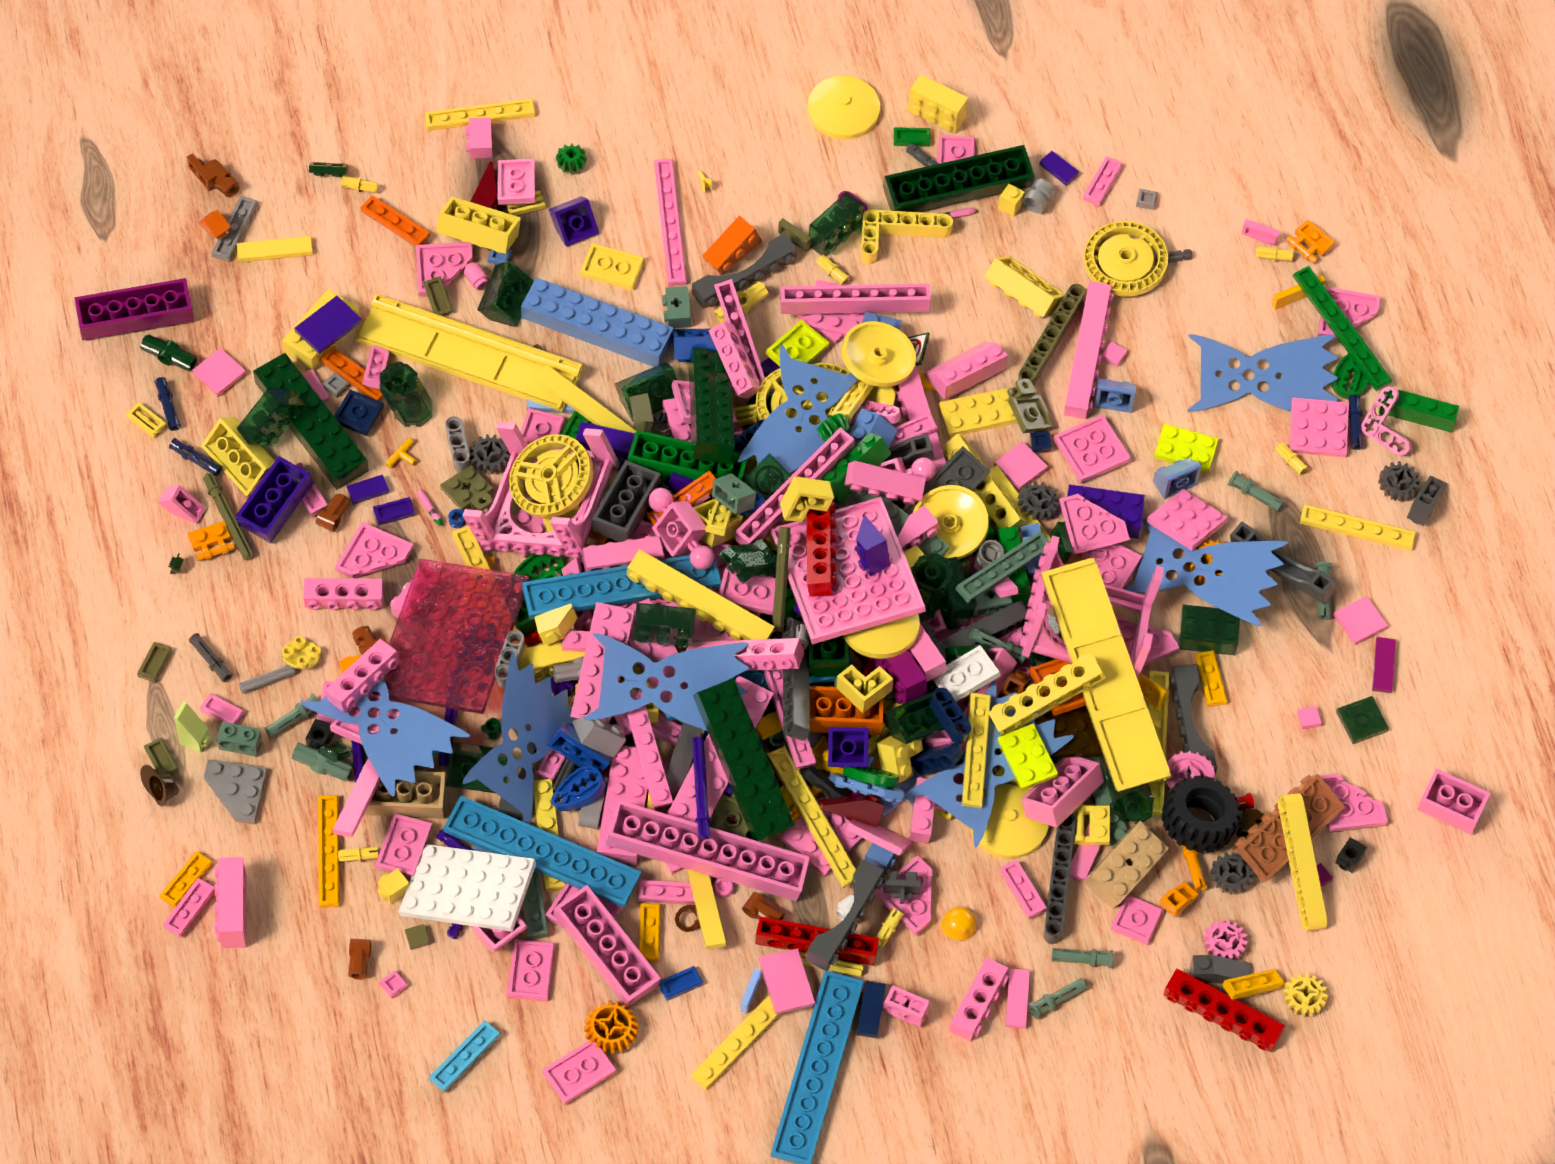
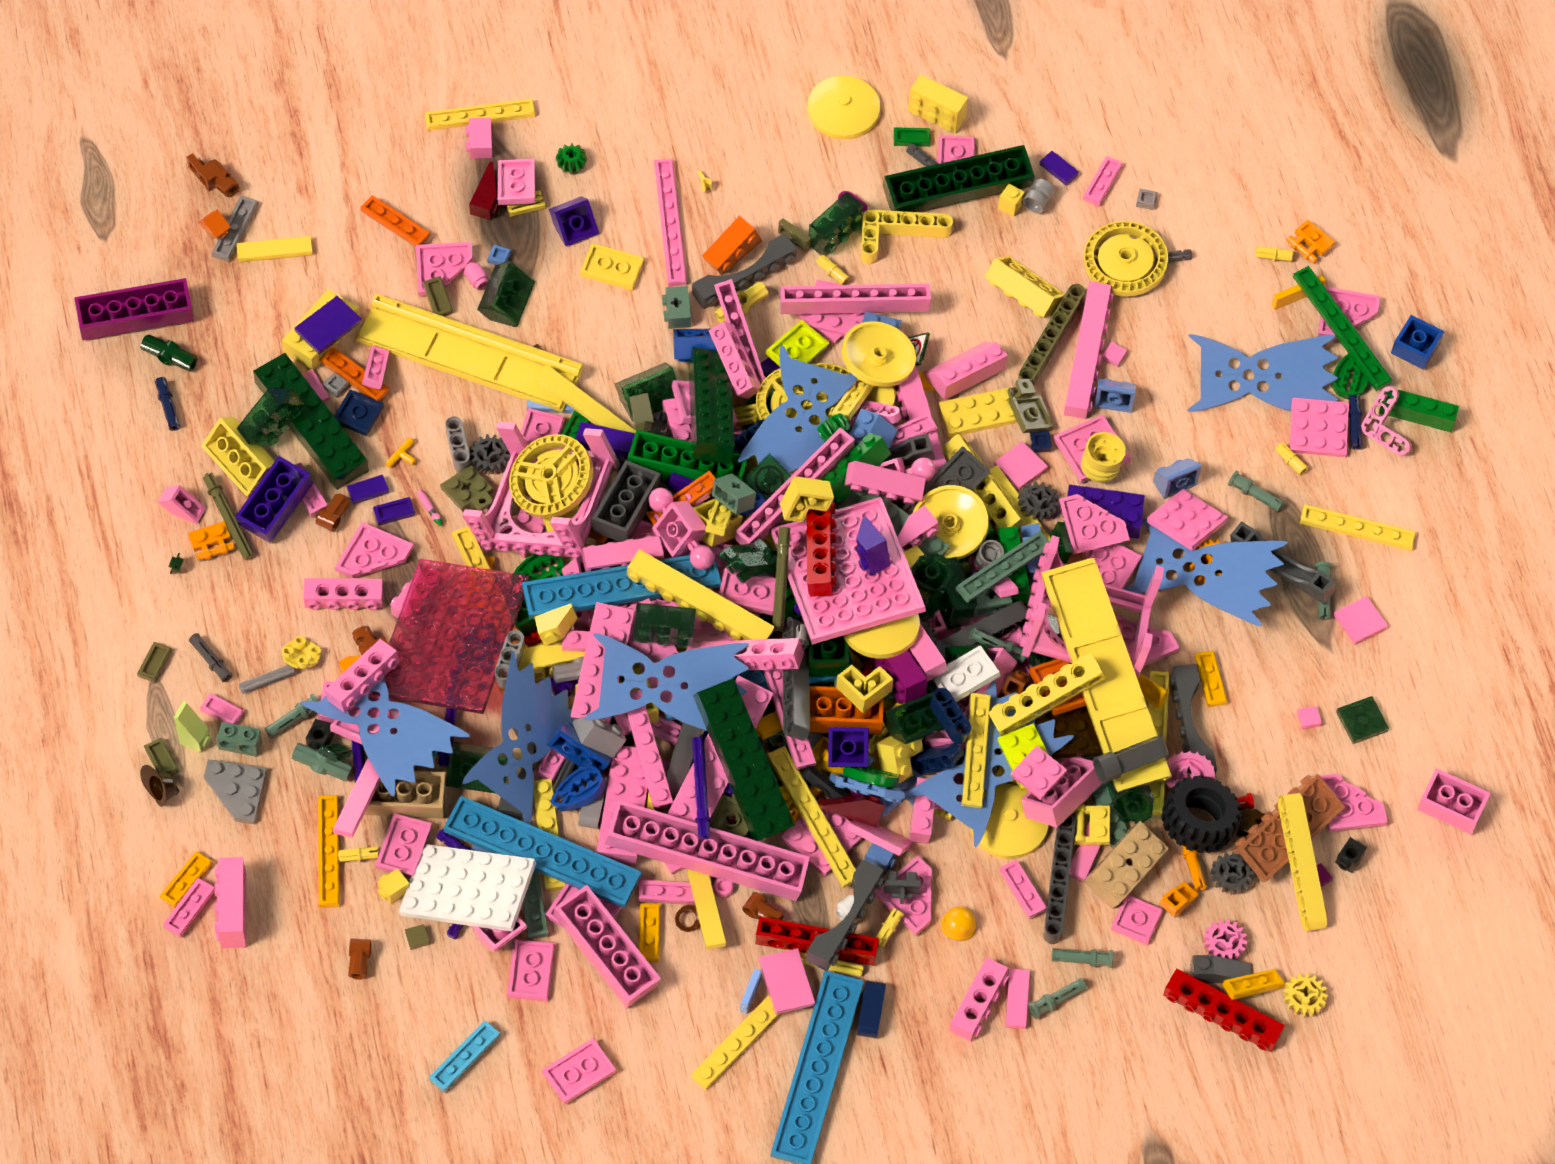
light yellow tile [126,402,167,439] -> none
dark blue pin [169,438,222,477] -> none
bright pink tile [192,348,246,396] -> none
dark green plate [309,162,348,177] -> none
light yellow axle [341,175,378,193] -> none
bright pink tile [379,970,408,999] -> none
clear green brick [380,362,432,427] -> none
light yellow brick [437,196,521,254] -> none
blue bush [448,509,466,528] -> none
dark green plate [481,718,502,740] -> none
medium blue brick [521,277,674,369] -> none
light orange gear [584,1000,639,1055] -> none
blue tile [659,966,703,1001] -> none
bright pink brick [883,985,930,1027] -> none
bright pink piece [939,208,976,218] -> none
neon yellow plate [1154,424,1219,473] -> none
clear green brick [1178,604,1240,656] -> none
bright pink tile [1241,219,1280,246] -> none
magenta tile [1372,637,1396,693] -> none
dark grey gear [1378,461,1420,501] -> none
dark grey slope [1407,475,1447,526] -> none
none -> bright pink plate [1010,745,1067,800]
none -> light yellow wheel [1081,432,1126,483]
none -> dark grey beam [1093,735,1169,784]
none -> blue brick [1391,315,1444,370]

